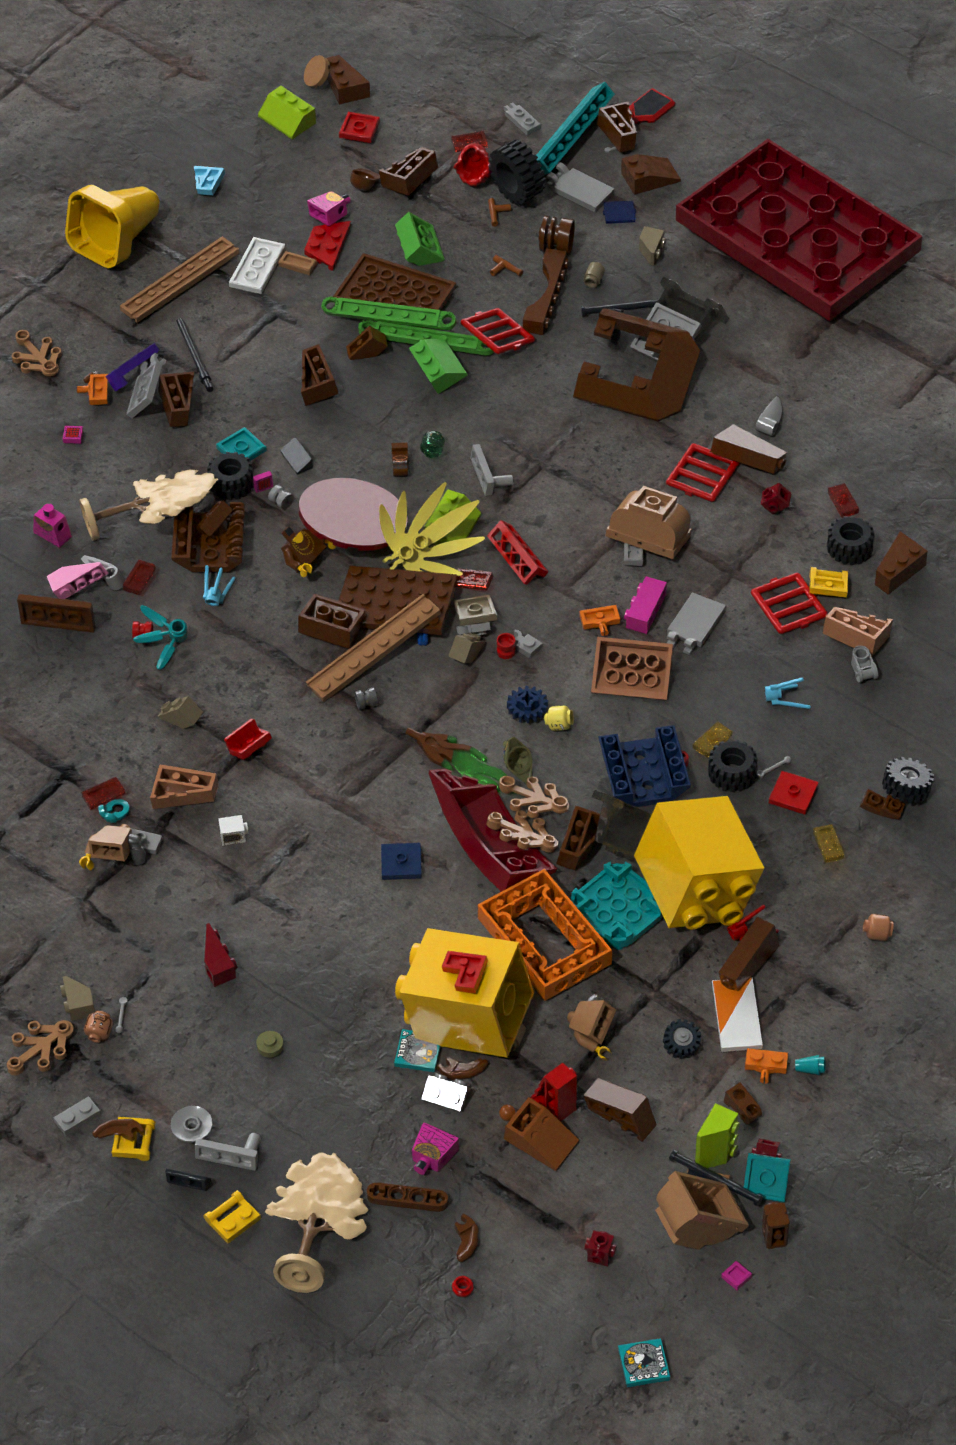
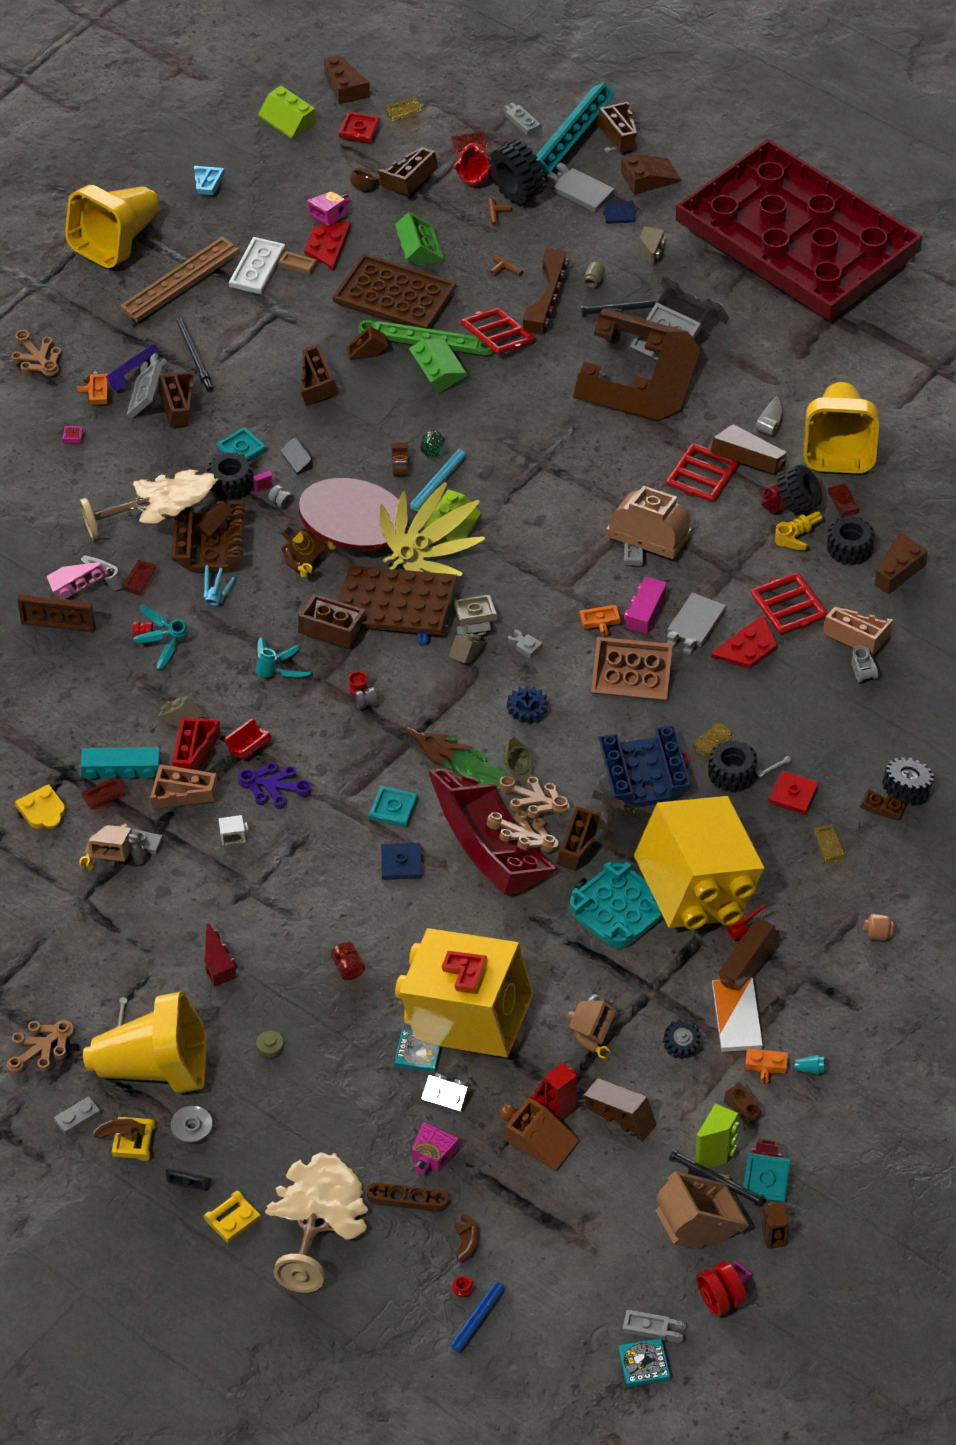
dark pink torso [33,504,72,548] -> none
dark tan slope [60,976,95,1021] -> none
nougat head [84,1011,113,1043] -> none
teal piece [98,799,129,823] -> none
light grey piece [195,1133,261,1171] -> none
medium nougat tile [304,55,330,88] -> none
medium nougat plate [306,594,441,702] -> none
bright green plate [321,297,457,330] -> none
reddish brown piece [437,1058,488,1080] -> none
clear red plate [456,568,494,591] -> none
light grey piece [470,444,513,496] -> none
orange brick [478,869,612,1001] -> none
red fence [487,520,548,585] -> none
red wheel [497,633,515,659] -> none
reddish brown wheel [539,216,575,255] -> none
light yellow head [544,705,574,731] -> none
dark red brick [584,1230,617,1267] -> none
tile [629,88,675,123] -> none
medium azure plant [765,678,811,709] -> none
yellow plate [809,567,848,597] -> none
none -> yellow plate [15,784,65,829]
none -> teal brick [81,747,161,779]
none -> yellow cone [83,991,207,1094]
none -> red wedge [172,717,221,770]
none -> dark purple plant [238,762,311,809]
none -> teal plant [255,637,312,678]
none -> clear red wheel [331,942,365,981]
none -> red wheel [348,671,368,697]
none -> teal tile [369,786,418,828]
none -> clear yellow plate [384,97,422,121]
none -> medium azure axle [410,449,466,511]
none -> blue axle [451,1281,504,1353]
none -> light grey hinge [622,1310,686,1343]
none -> red wheel [696,1260,747,1317]
none -> red wing [711,615,777,669]
none -> yellow piece [775,512,823,550]
none -> black tyre [777,465,822,515]
none -> yellow cone [803,382,879,473]

